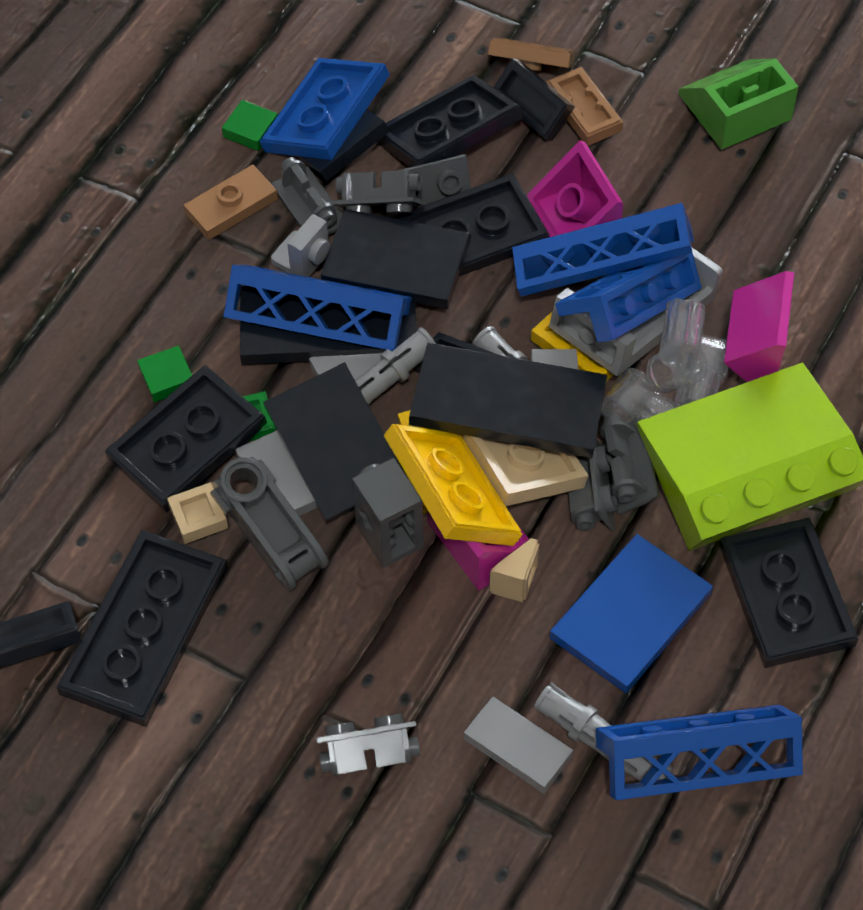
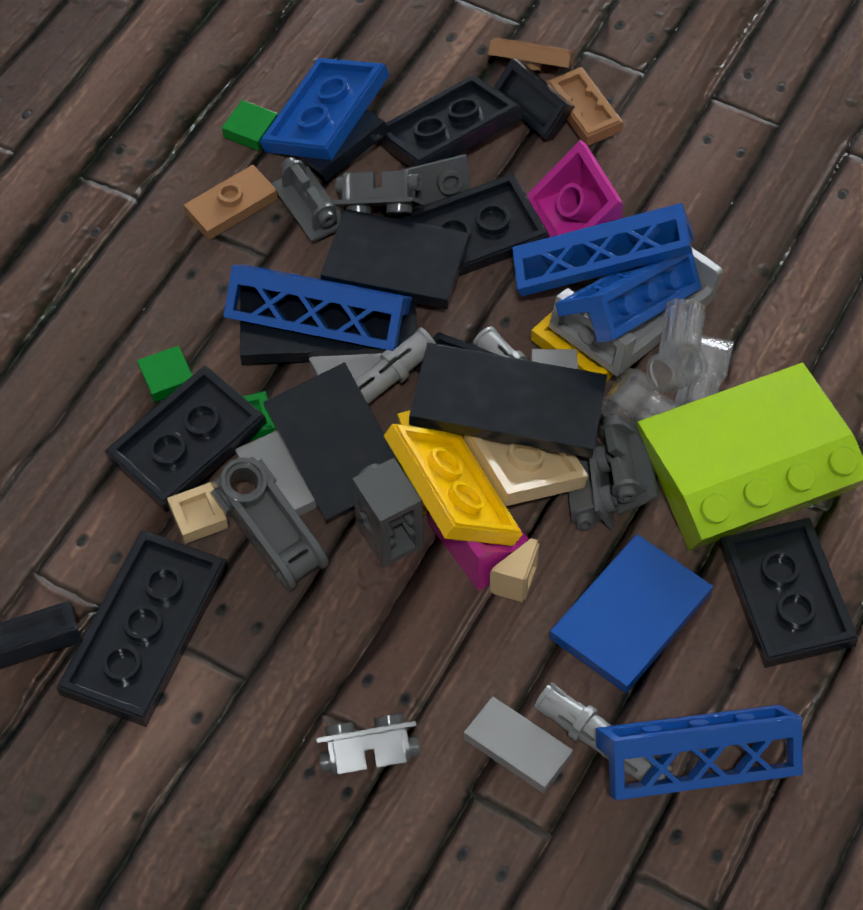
light grey bracket [271,214,330,277] -> none
bright green slope [678,59,799,150] -> none
dark pink slope [724,271,794,382] -> none

